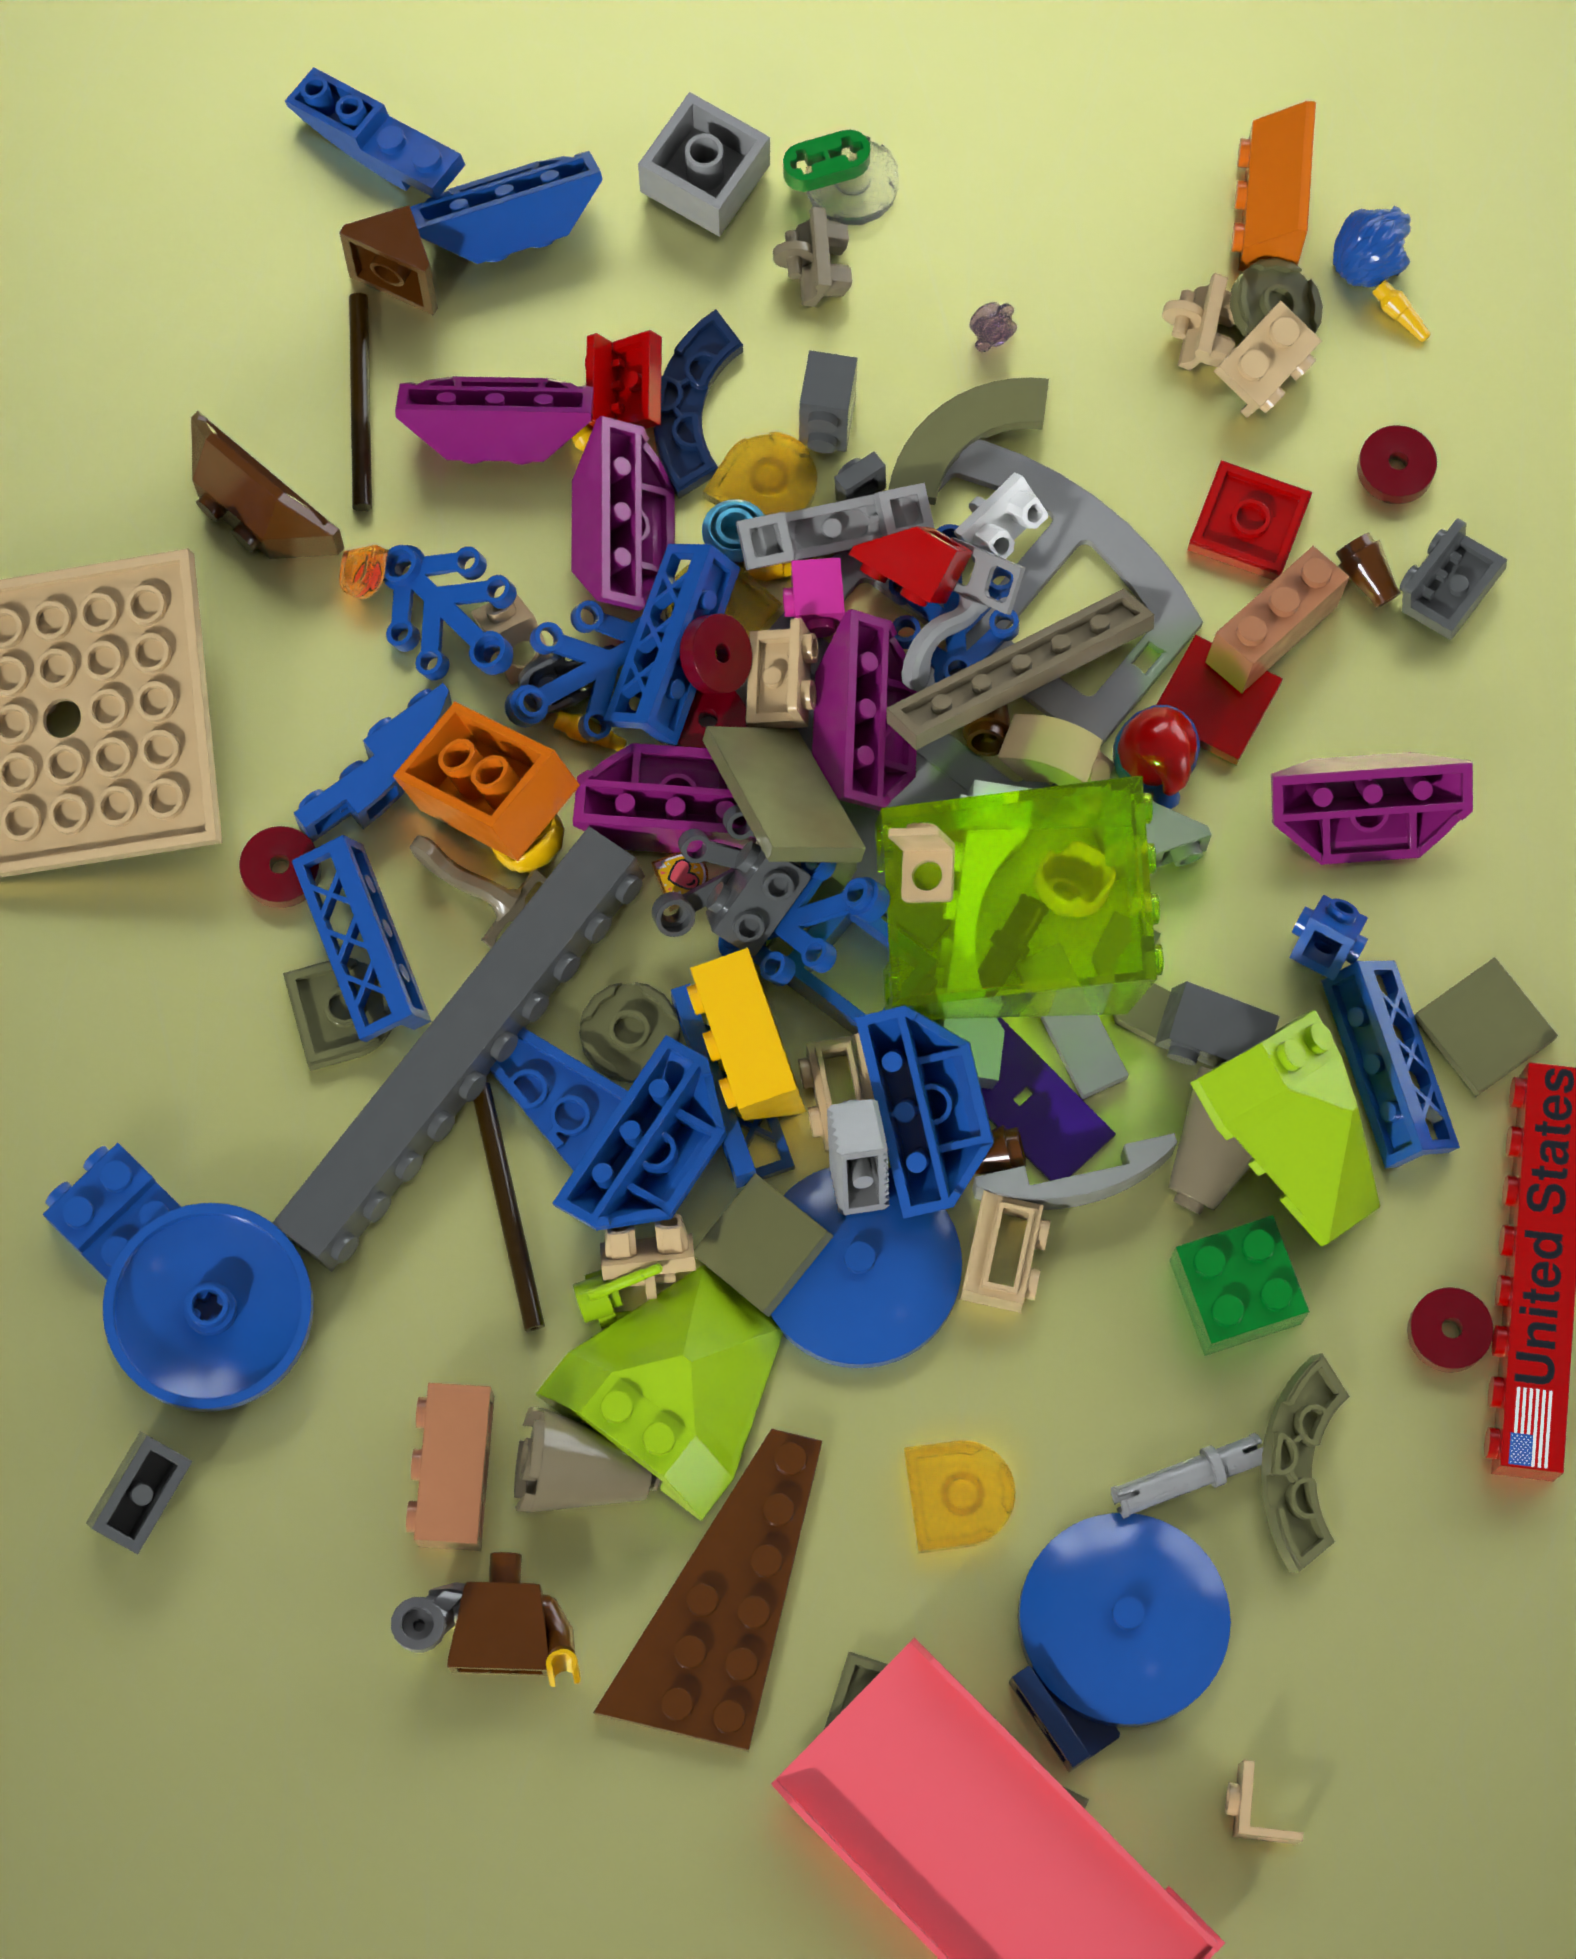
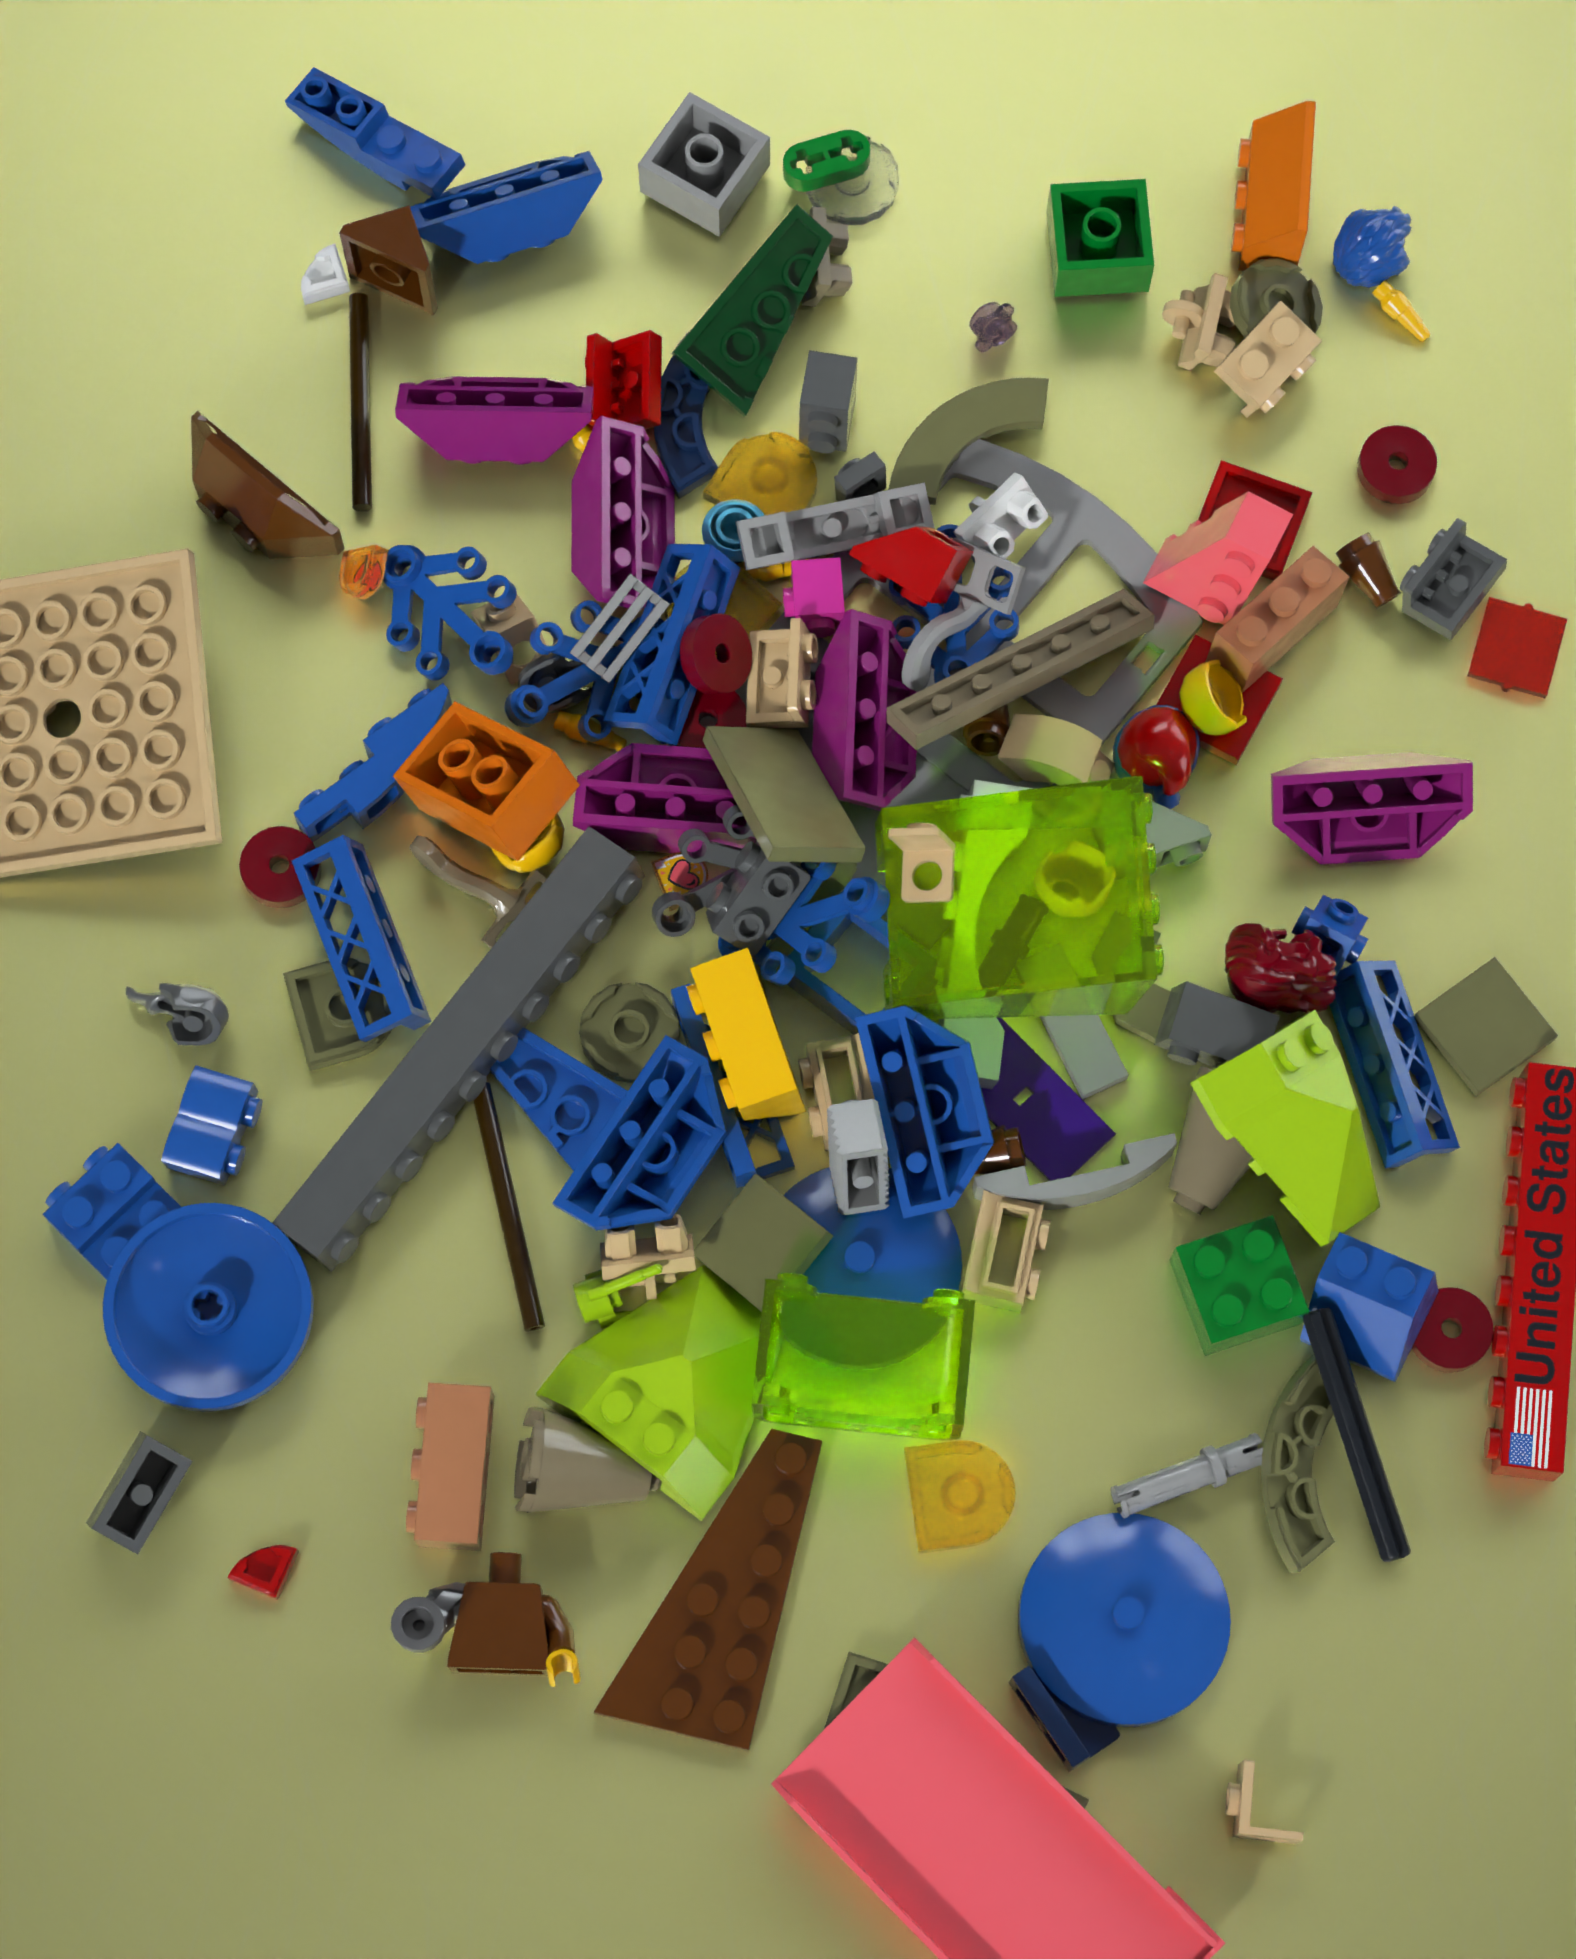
none -> dark grey piece [126,983,229,1046]
none -> blue brick [161,1065,263,1186]
none -> red tile [227,1545,299,1600]
none -> white tile [301,244,350,305]
none -> light grey tile [570,574,670,683]
none -> dark green wing [671,204,833,417]
none -> clear neon green windscreen [752,1273,975,1441]
none -> green brick [1046,179,1154,297]
none -> coral wedge [1143,491,1293,625]
none -> yellow hair [1179,660,1247,735]
none -> dark red hair [1224,923,1337,1013]
none -> blue slope [1300,1232,1439,1382]
none -> black axle [1303,1307,1411,1562]
none -> clear red piece [1467,597,1567,699]

